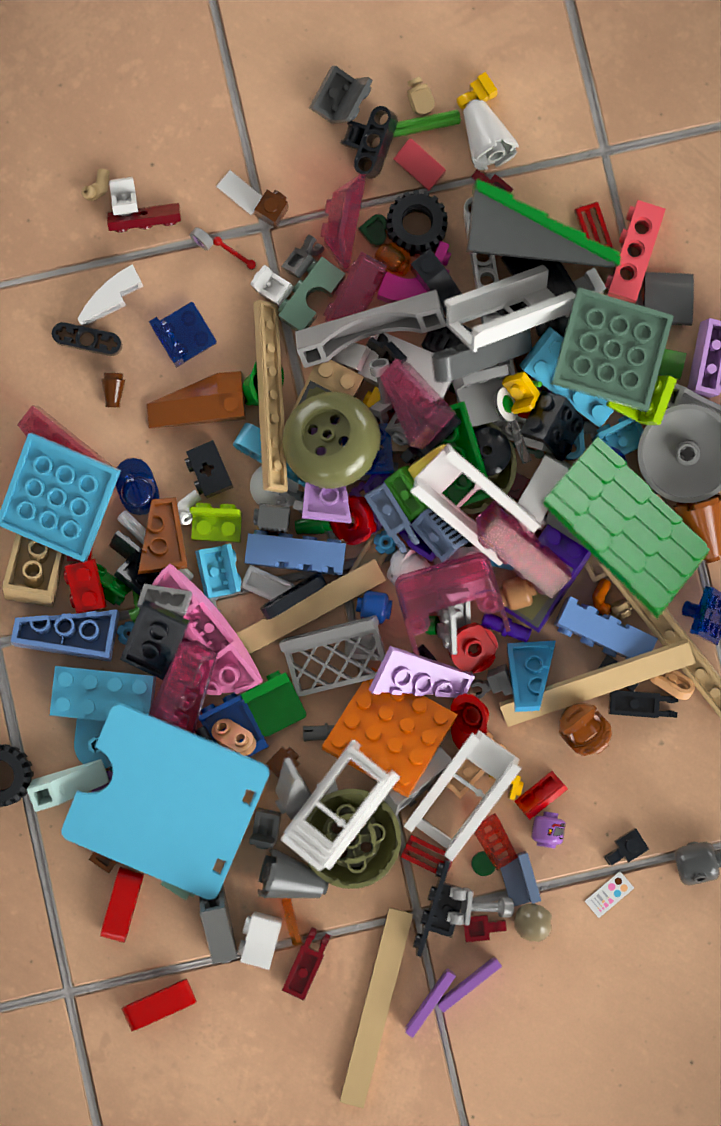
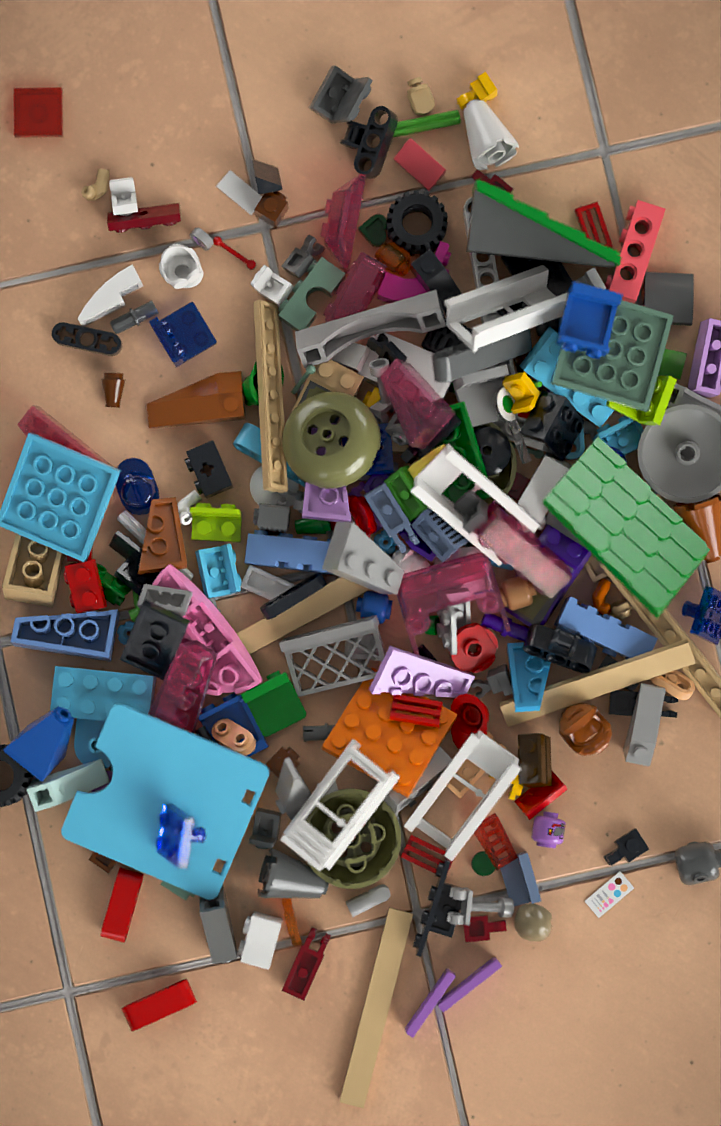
none -> blue slope [3,706,74,782]
none -> clear red tile [14,87,63,138]
none -> dark grey axle [110,300,159,334]
none -> clear blue plate [156,804,206,868]
none -> white hair [159,244,203,289]
none -> black slope [252,160,282,194]
none -> sand green hinge [291,365,316,395]
none -> light grey wedge [322,522,405,595]
none -> light grey bar [346,884,390,917]
none -> red tile [389,695,443,728]
none -> dark grey bracket [454,490,488,534]
none -> dark brown brick [518,733,552,788]
none -> black piece [523,624,597,673]
none -> blue panel [556,282,623,359]
none -> light grey slope [623,683,666,767]

